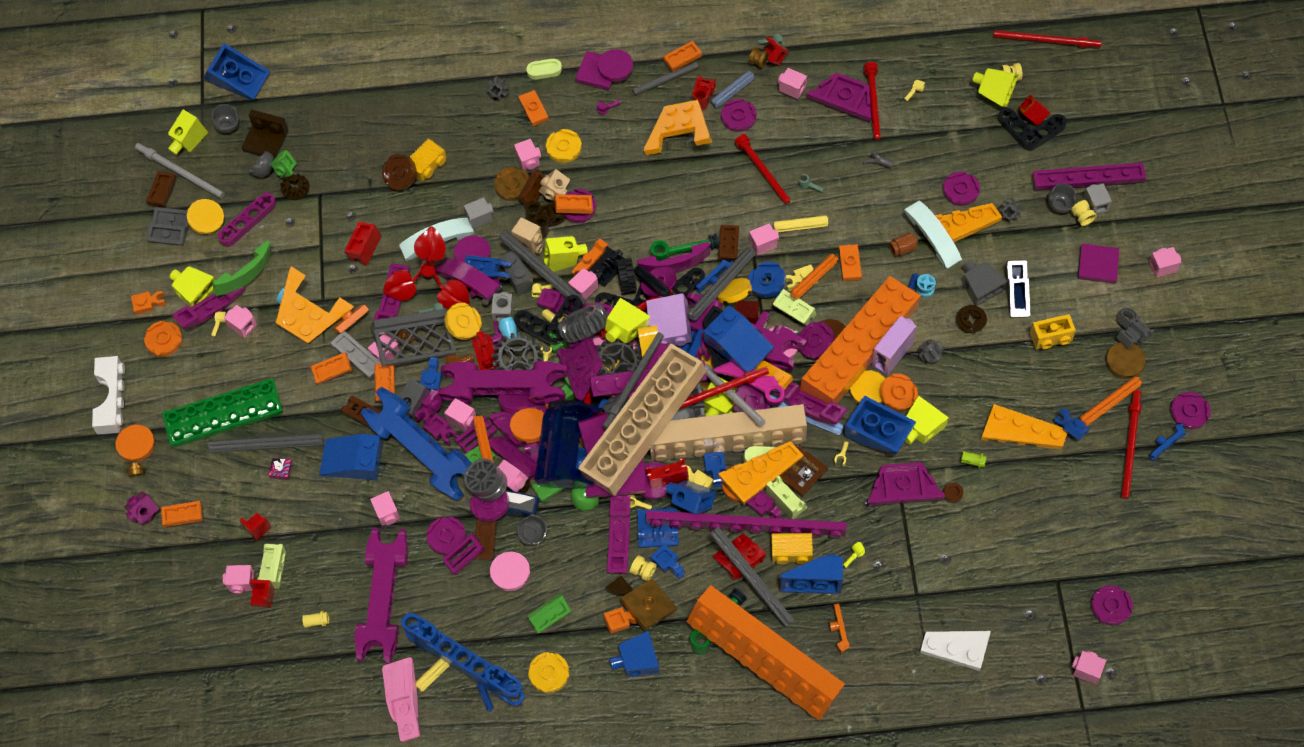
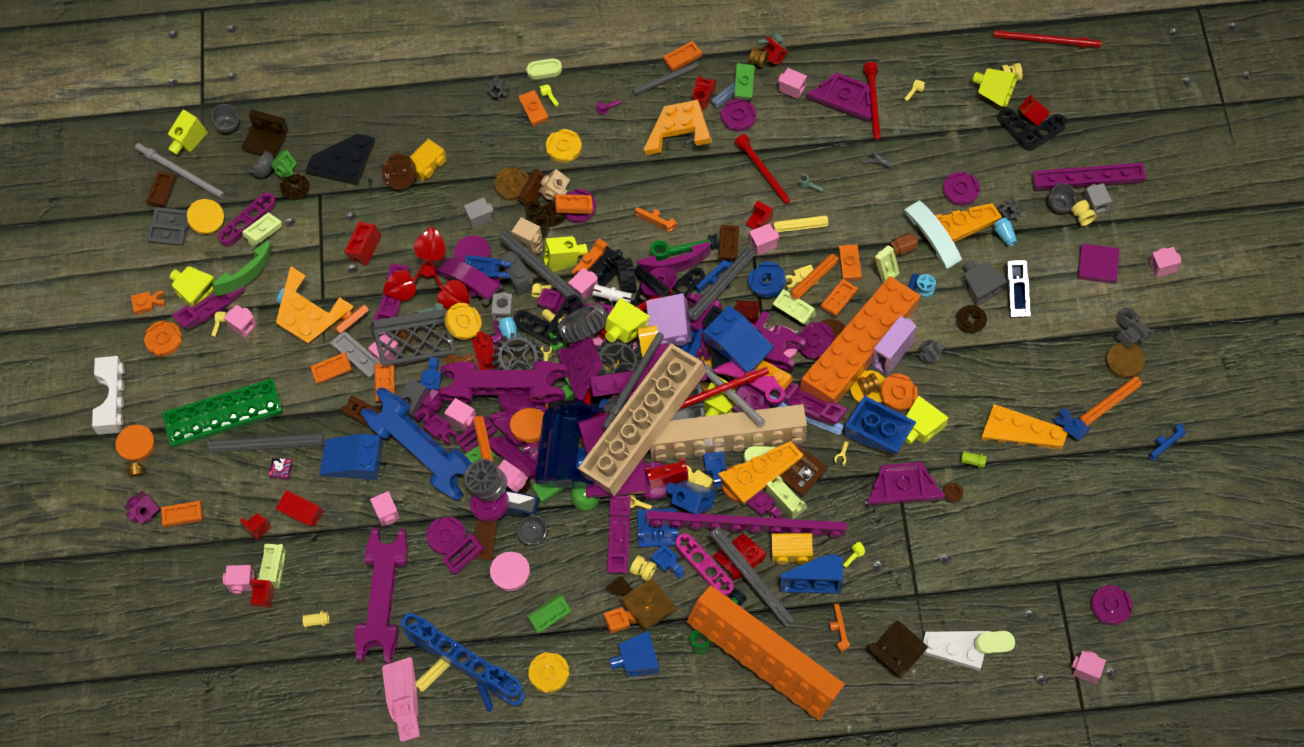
blue slope [203,43,270,100] -> none
light aqua slope [399,218,474,261] -> none
bright pink brick [514,139,541,171] -> none
magenta tile [575,51,612,91] -> none
magenta tile [598,49,633,82] -> none
yellow tile [716,278,752,303] -> none
yellow brick [1030,314,1076,349] -> none
red bar [1121,390,1142,499] -> none
magenta tile [1170,392,1211,430] -> none
none -> yellowish green plate [243,212,282,247]
none -> red hinge [276,490,325,526]
none -> black plate [306,134,375,186]
none -> neon yellow hand [540,85,559,107]
none -> white pin [593,284,632,303]
none -> orange piece [634,207,677,233]
none -> dark pink beam [675,534,734,597]
none -> bright green plate [734,63,755,100]
none -> red panel [746,200,773,230]
none -> orange plate [821,279,858,318]
none -> pearl gold wheel [858,373,880,396]
none -> dark brown bracket [868,620,928,678]
none -> yellowish green plate [875,245,899,283]
none -> yellowish green tile [975,631,1015,654]
none -> medium azure cone [994,218,1018,247]

